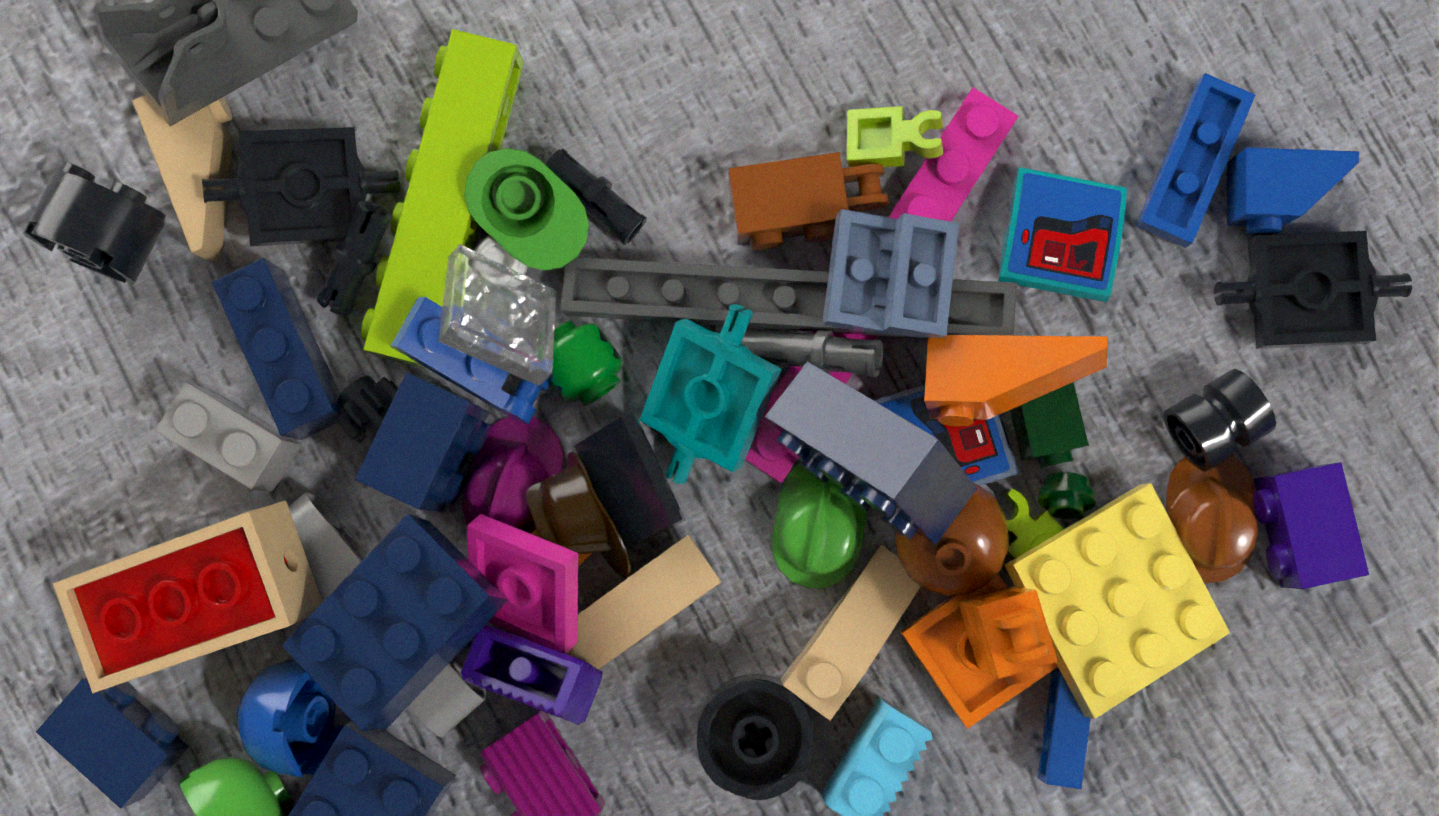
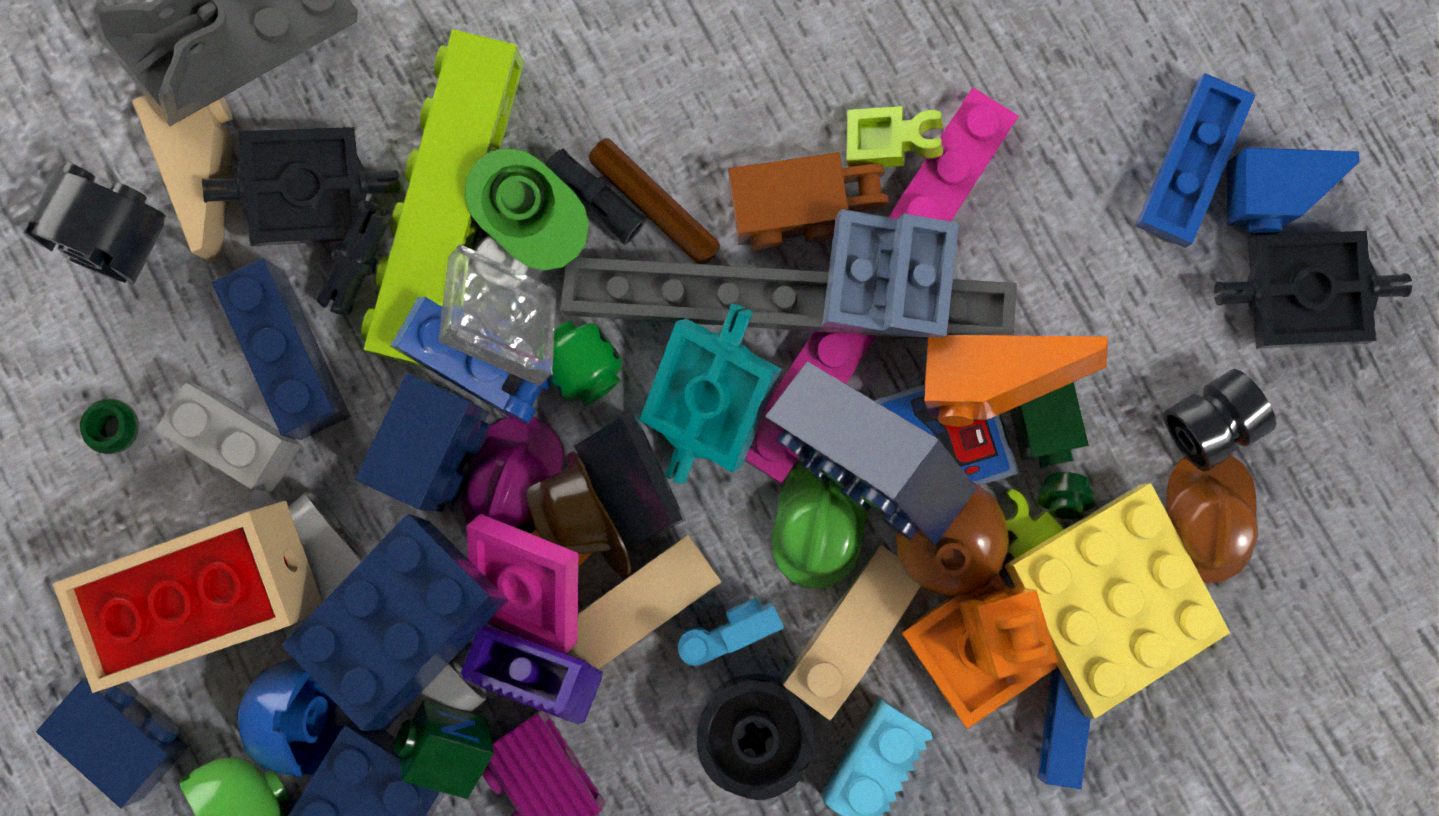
black gear [335,375,398,443] -> none
dark grey pin [715,325,883,377] -> none
slope [998,167,1127,303] -> none
dark purple brick [1252,462,1369,589] -> none
none -> dark green plate [80,399,139,454]
none -> dark green brick [394,699,494,799]
none -> reddish brown axle [588,138,720,265]
none -> dark azure plate [678,597,784,666]

